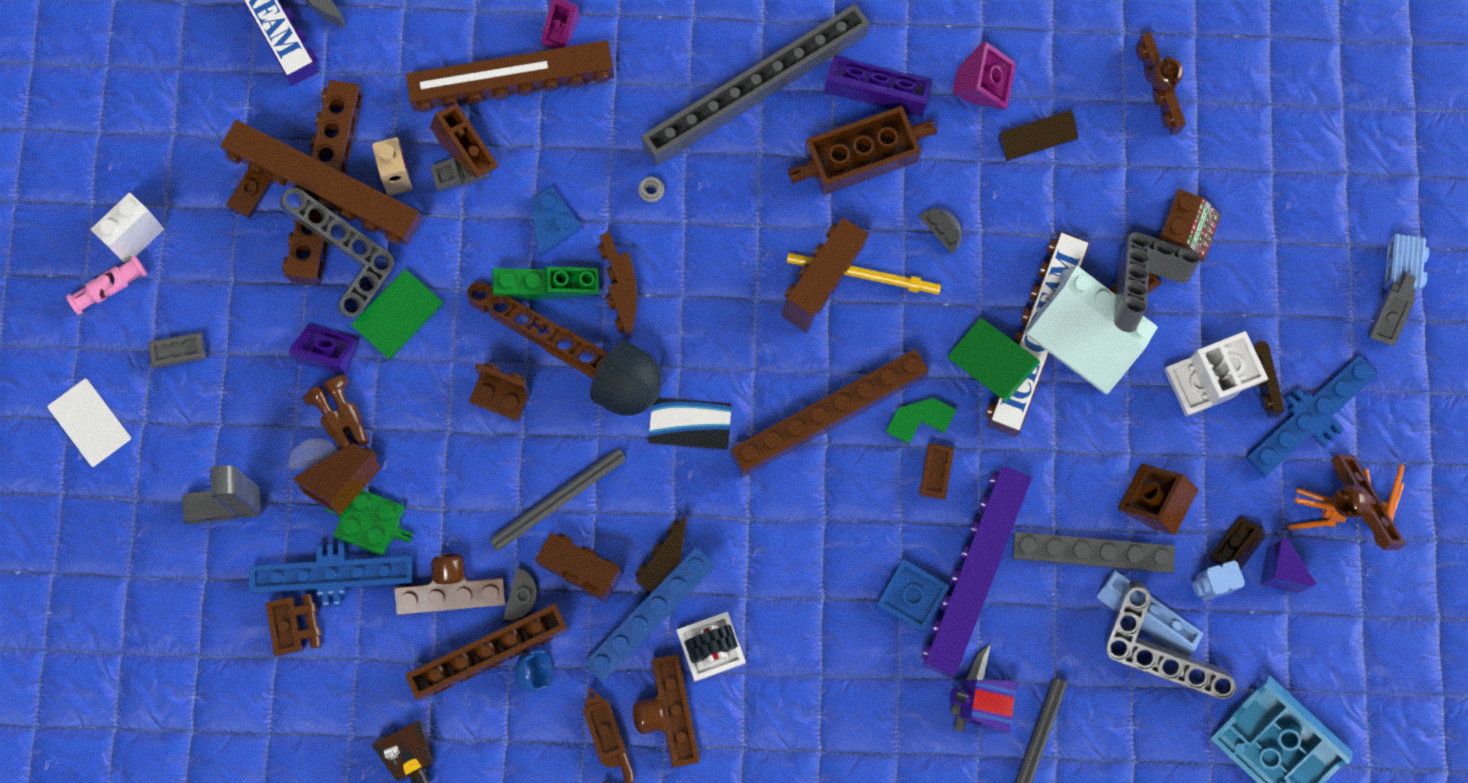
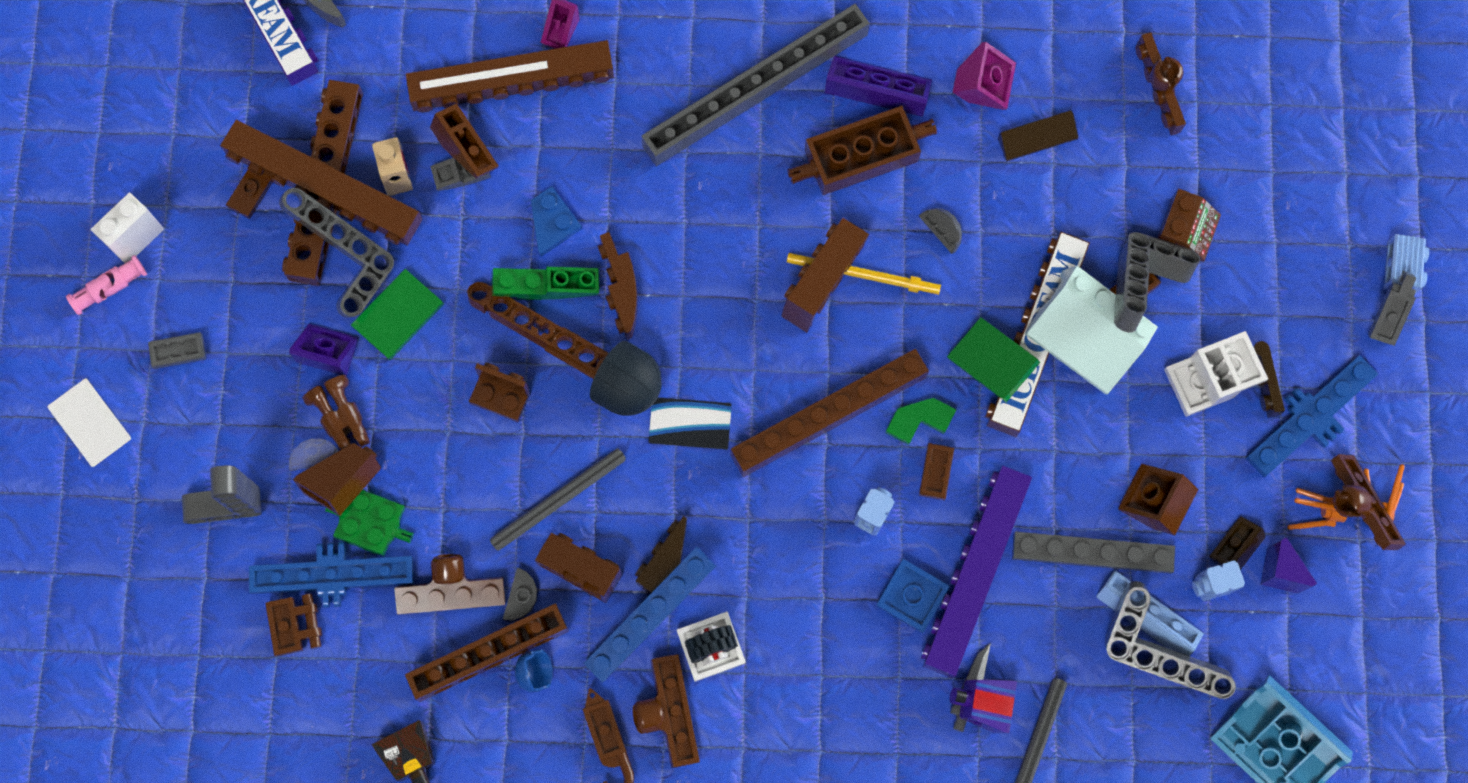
light grey plate [639,177,664,203] -> none
none -> light blue brick [853,487,895,536]

